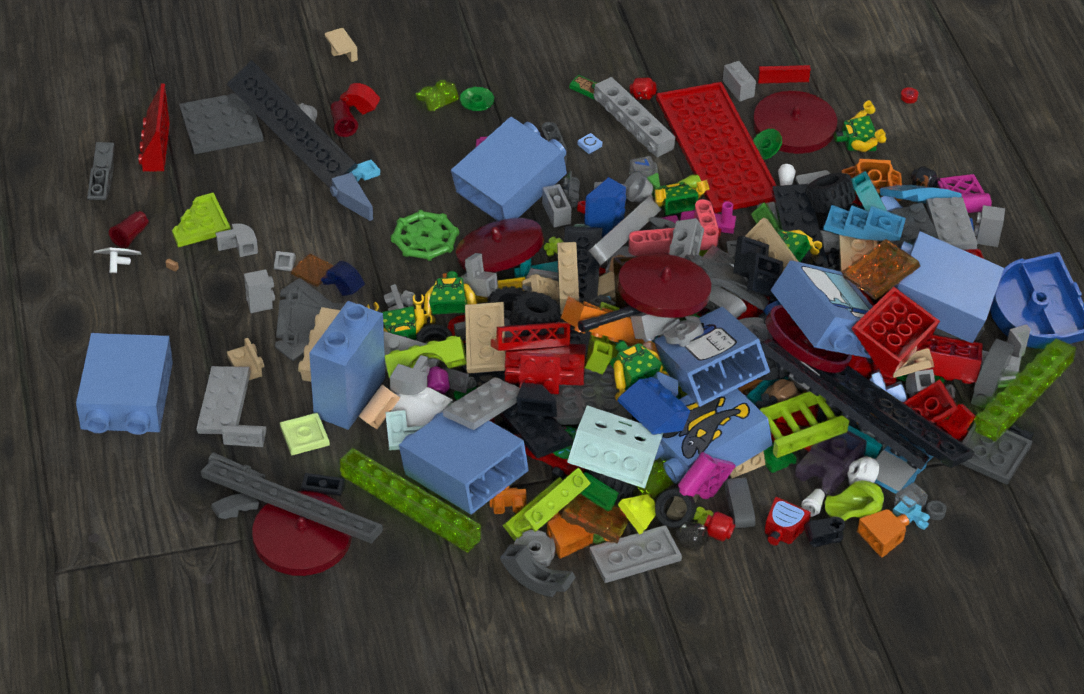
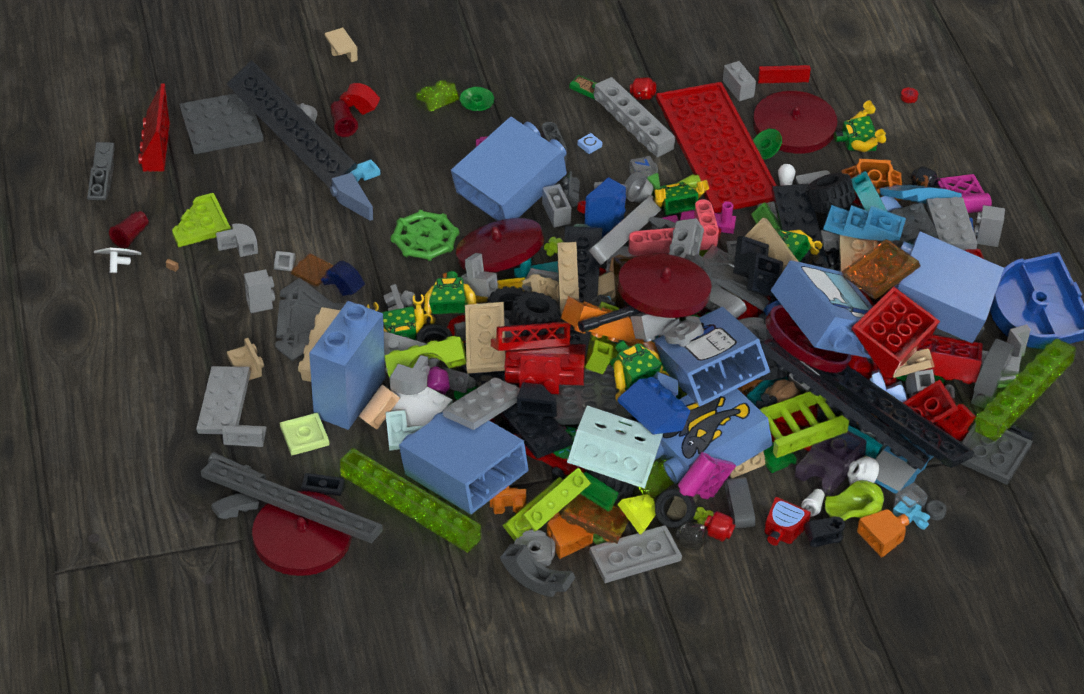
medium blue brick [76,333,173,435] -> none

